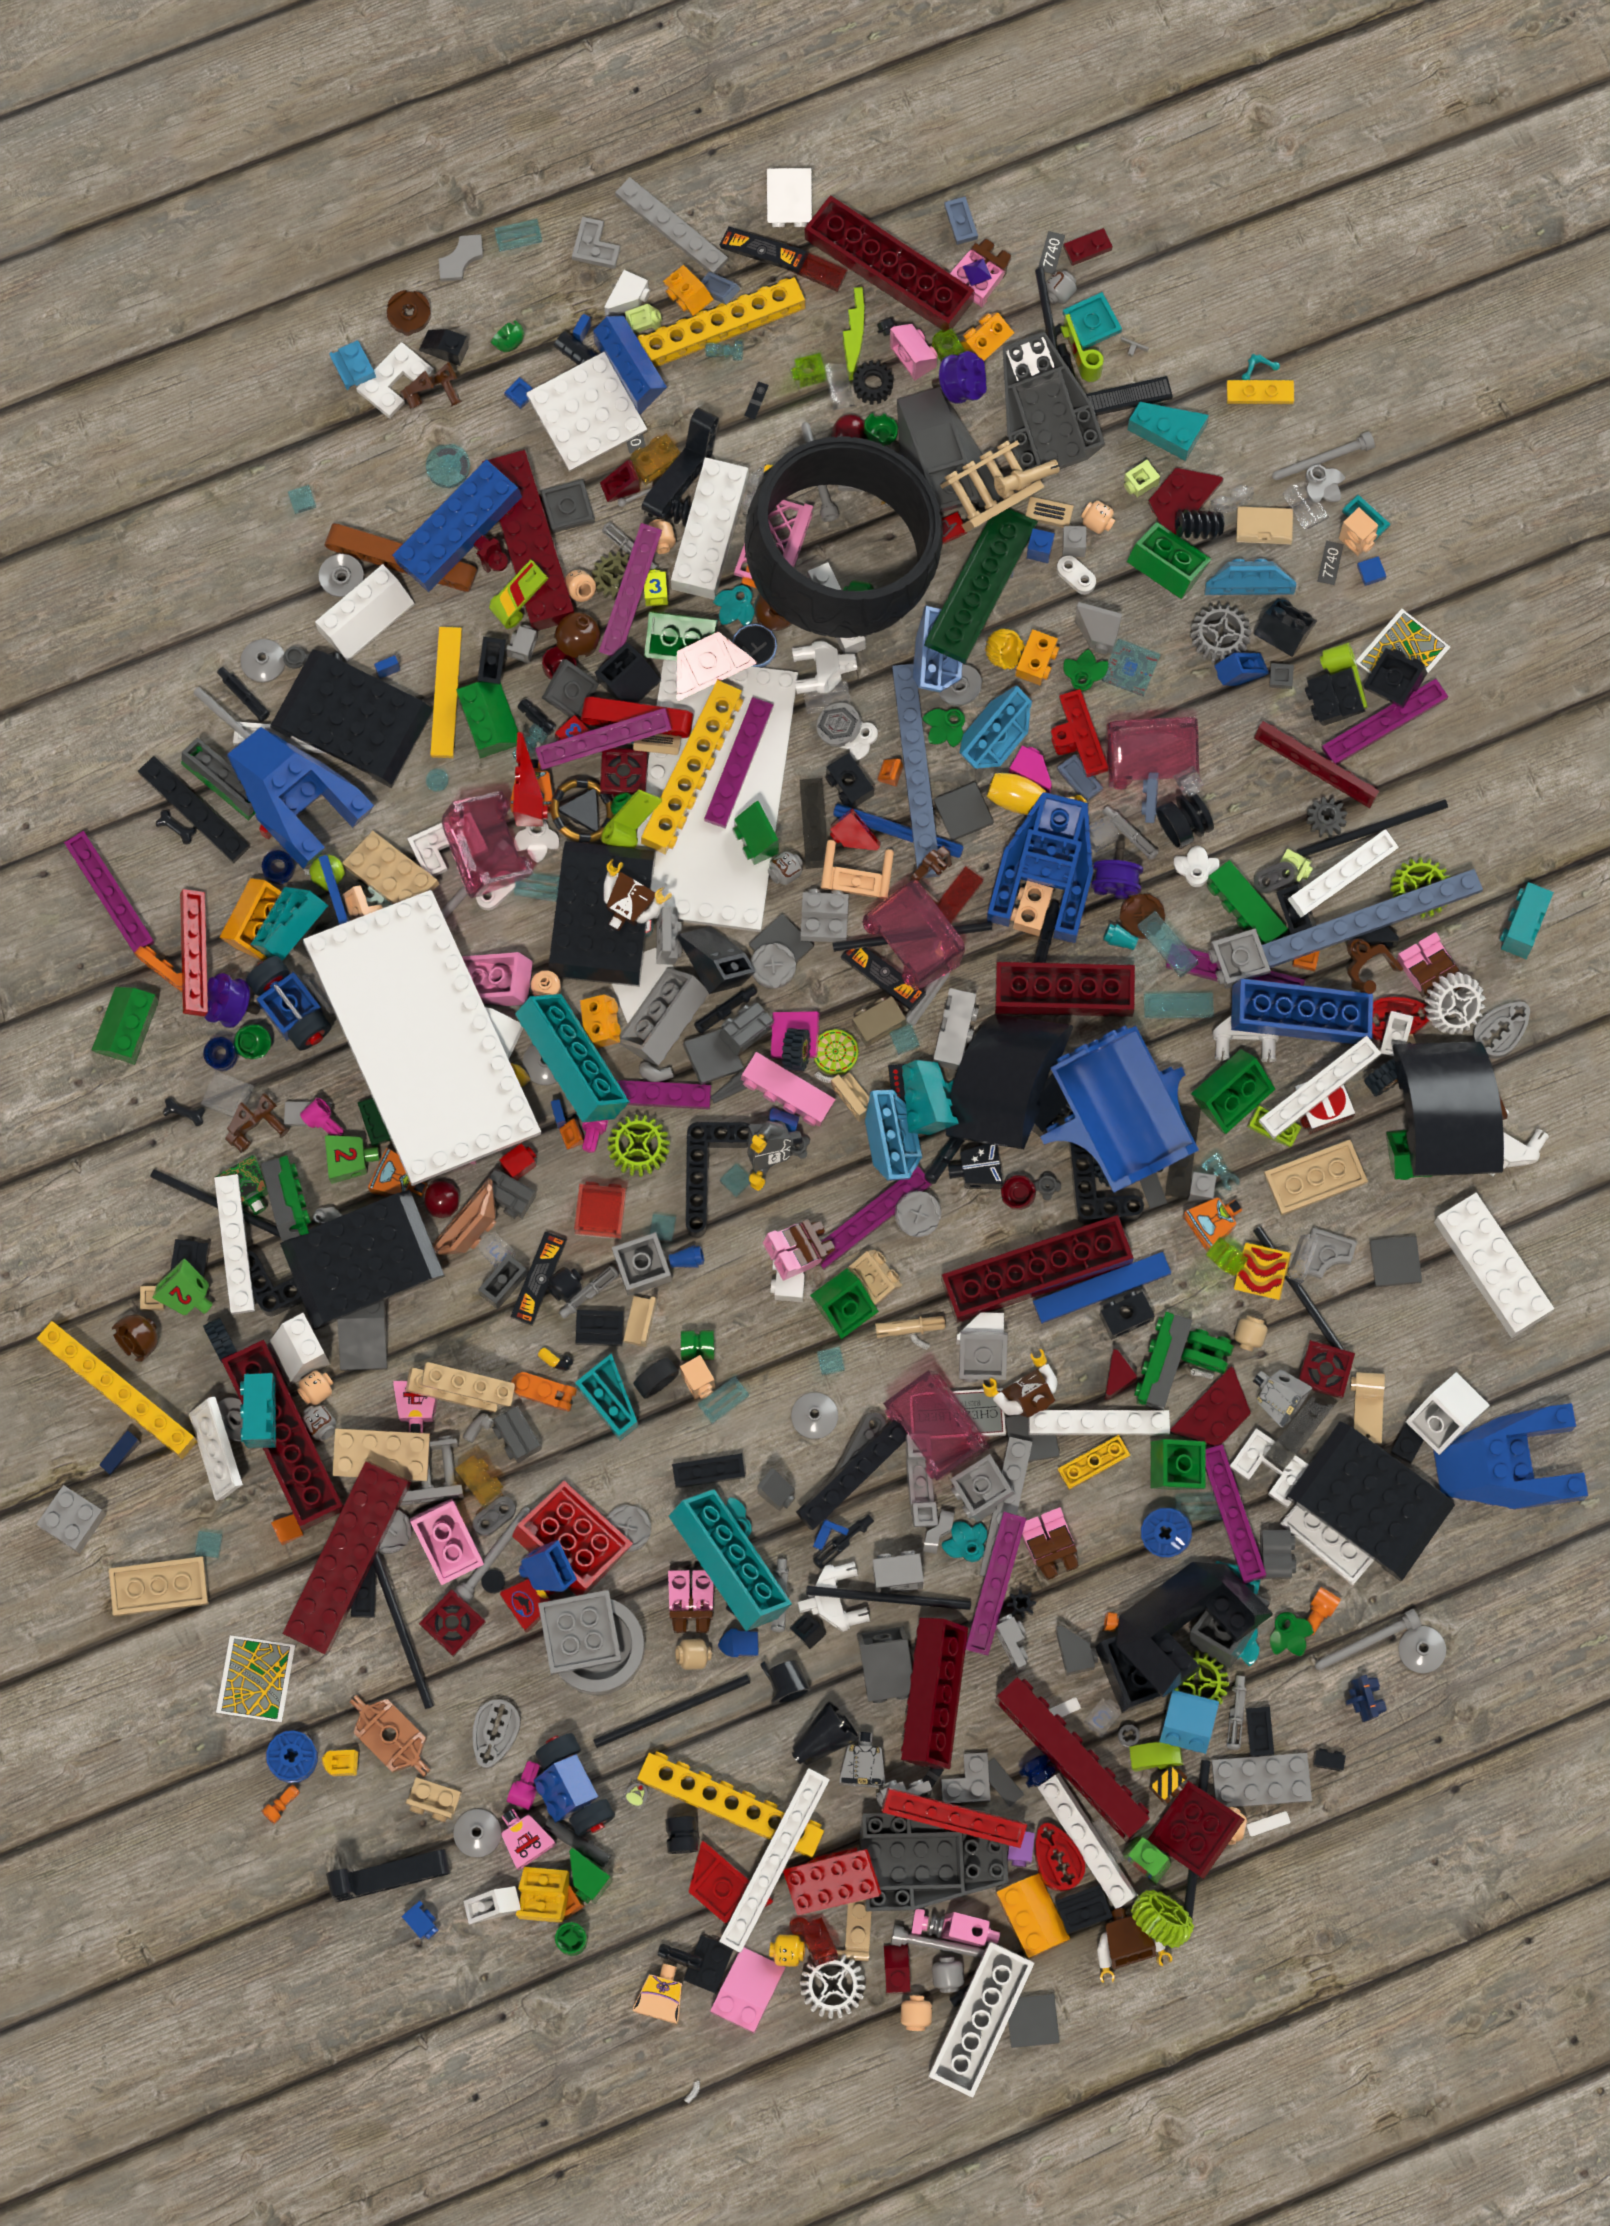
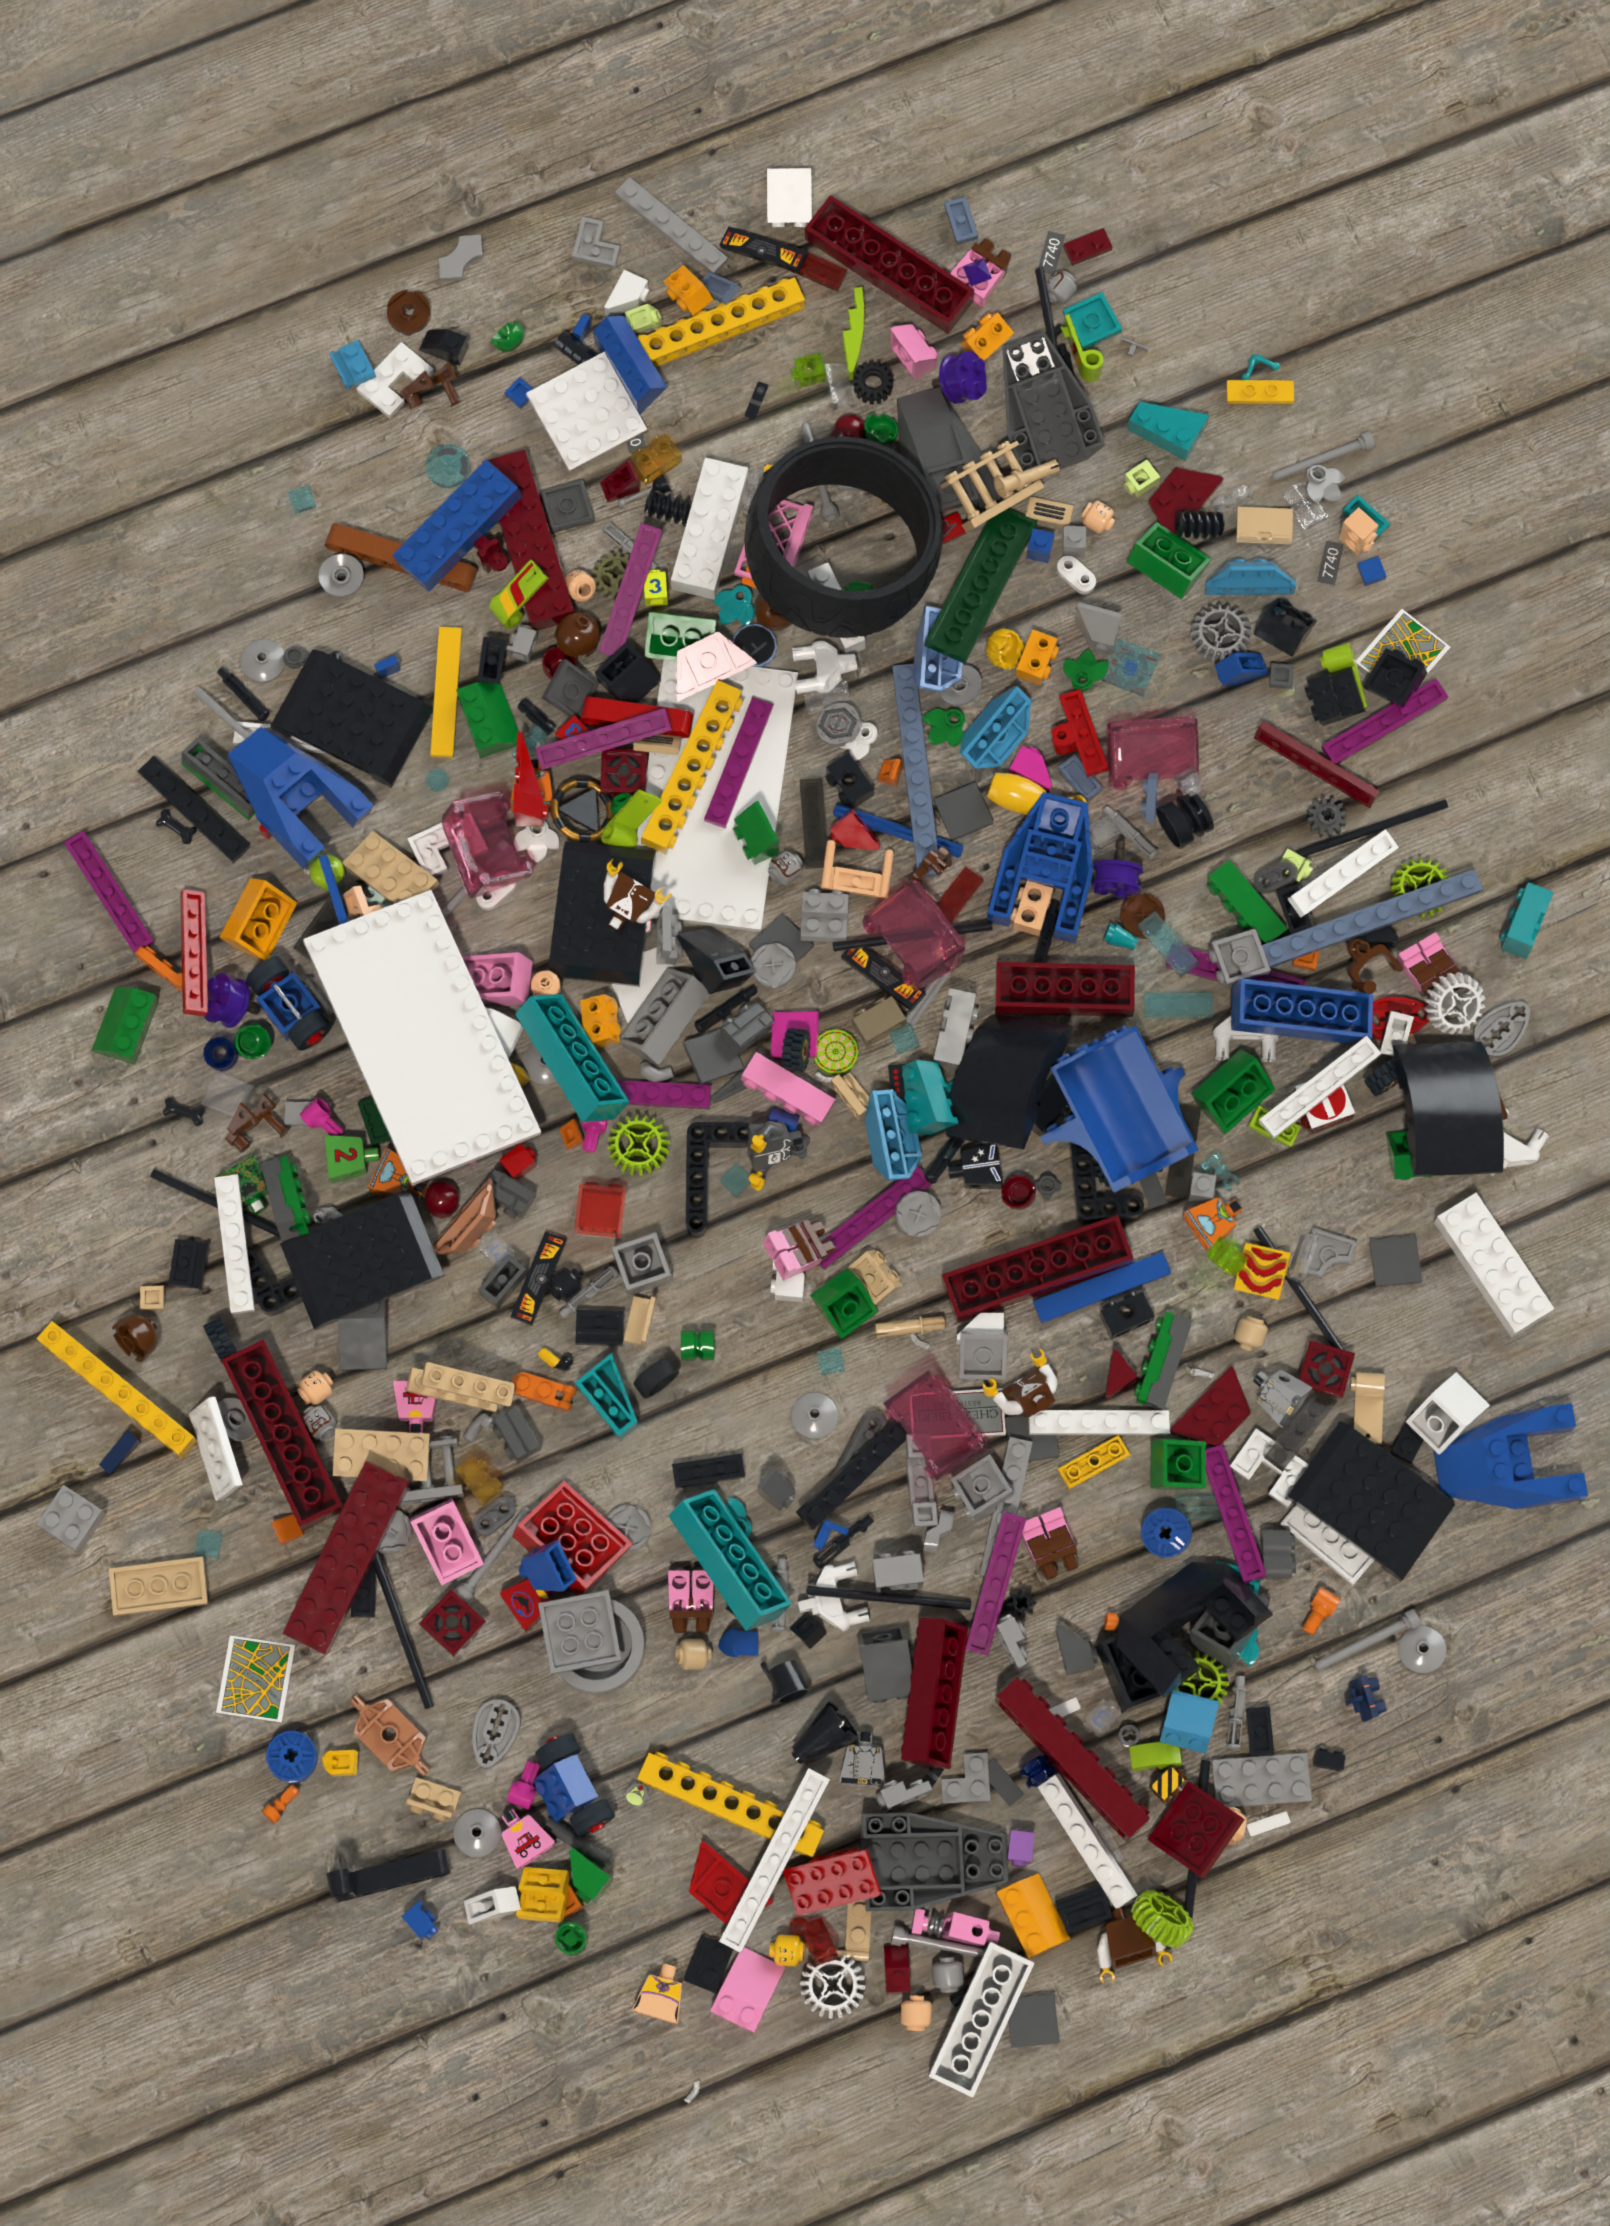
bright green torso [152,1259,213,1315] -> none
teal wedge [240,1373,276,1448] -> none
teal wedge [251,887,329,961] -> none
clear blue wheel [262,850,295,885] -> none
white slope [267,1313,330,1386] -> none
white slope [315,564,415,662] -> none
black piece [481,1570,505,1594] -> none
clear light blue tile [494,219,542,252] -> none
clear light blue tile [514,871,560,902] -> none
blue tile [551,1099,566,1129] -> none
black piece [593,1675,750,1748] -> none
black beam [641,407,719,519] -> none
light nougat head [649,519,676,554] -> none
clear light blue tile [649,1214,676,1241] -> none
black axle [657,1944,704,1971] -> none
black wheel [665,1816,699,1854] -> none
blue cone [669,1245,704,1268] -> none
light nougat brick [680,1355,715,1399] -> none
clear light blue tile [698,1376,749,1424] -> none
clear light blue piece [705,341,743,361] -> none
black plate [877,318,898,336] -> none
red plate [881,1788,1027,1848] -> none
clear neon green brick [932,328,965,362] -> none
teal plate [941,1521,988,1562] -> none
red piece [1034,1823,1085,1892] -> none
tile [1086,376,1173,416] -> none
bright green torso [1121,1836,1171,1884] -> none
white plate [1174,845,1219,887] -> none
green brick [1181,1329,1234,1374] -> none
tan plate [1264,1140,1368,1216] -> none
green plate [1270,1612,1314,1656] -> none

